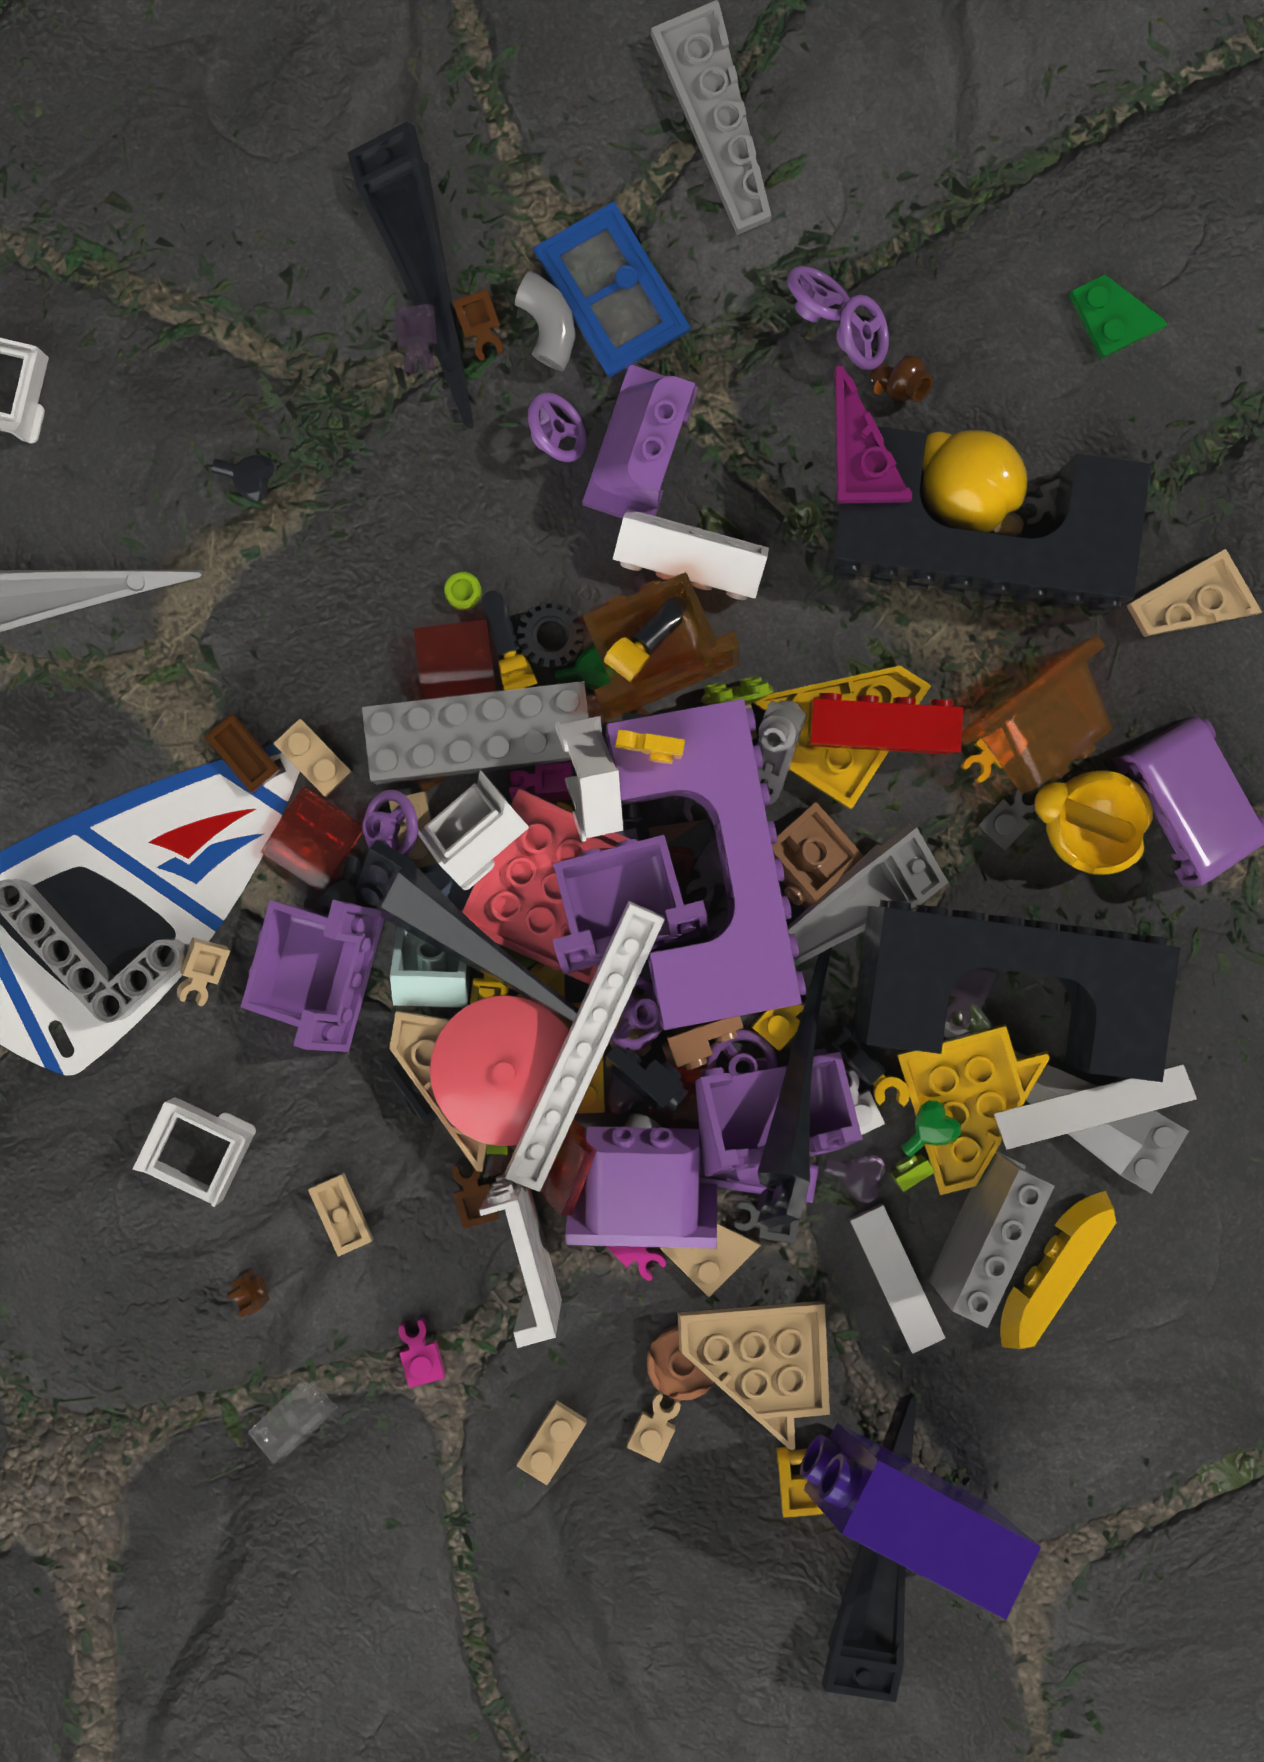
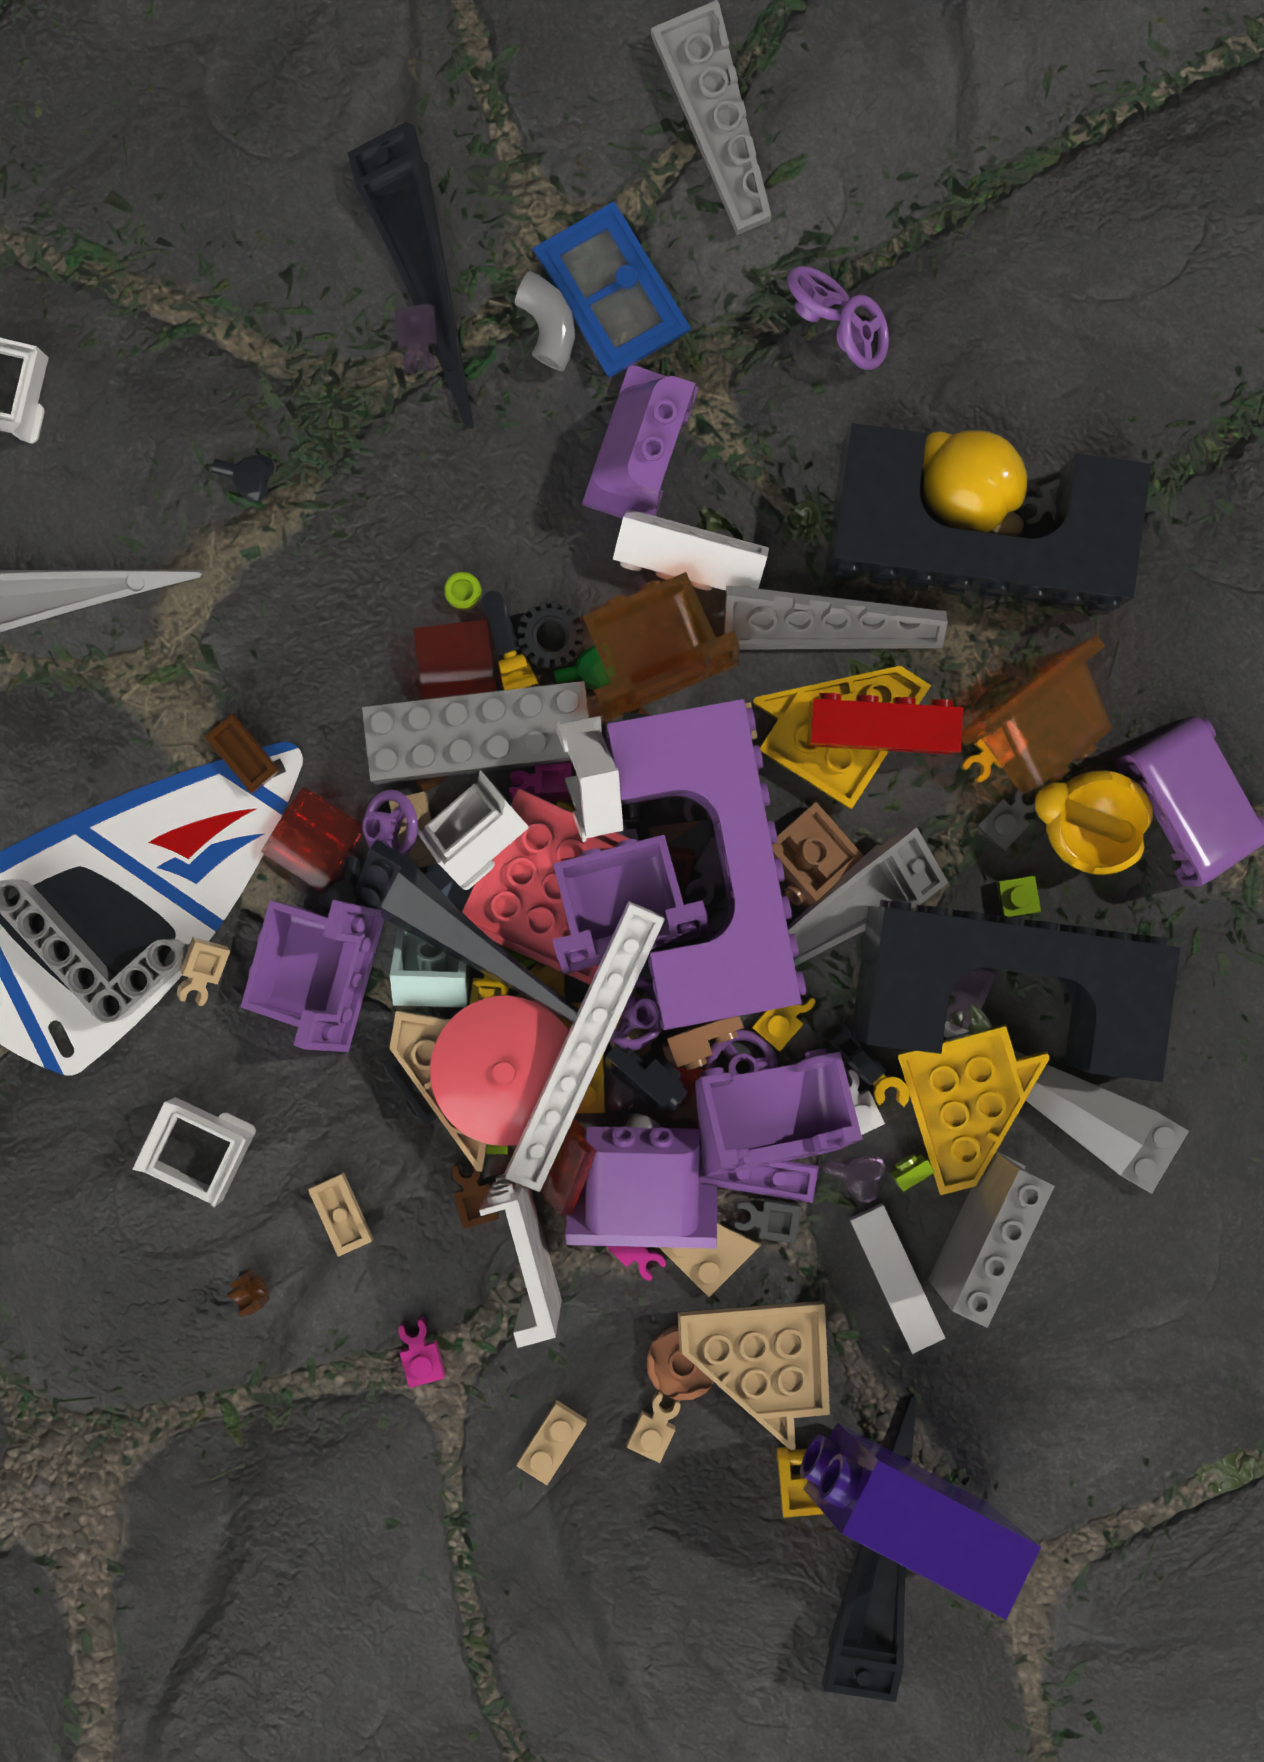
clear hinge [248,1380,338,1464] -> none
tan plate [273,719,353,797] -> none
reddish brown plate [453,289,504,362] -> none
medium lavender piece [528,393,587,462] -> none
piece [603,597,686,683] -> none
yellow plate [615,729,685,764] -> none
lime dish [701,676,774,706] -> none
light grey piece [757,701,807,805] -> none
black plate [757,947,832,1228] -> none
magenta wing [834,366,912,504] -> none
reddish brown animal [870,355,933,402] -> none
green rock [901,1100,961,1157] -> none
white sticker [994,1065,1197,1150] -> none
yellow brick [1000,1191,1117,1349] -> none
green wing [1069,275,1167,360] -> none
tan wing [1126,549,1262,637] -> none
none -> light grey wing [723,585,948,650]
none -> lime plate [996,876,1041,917]

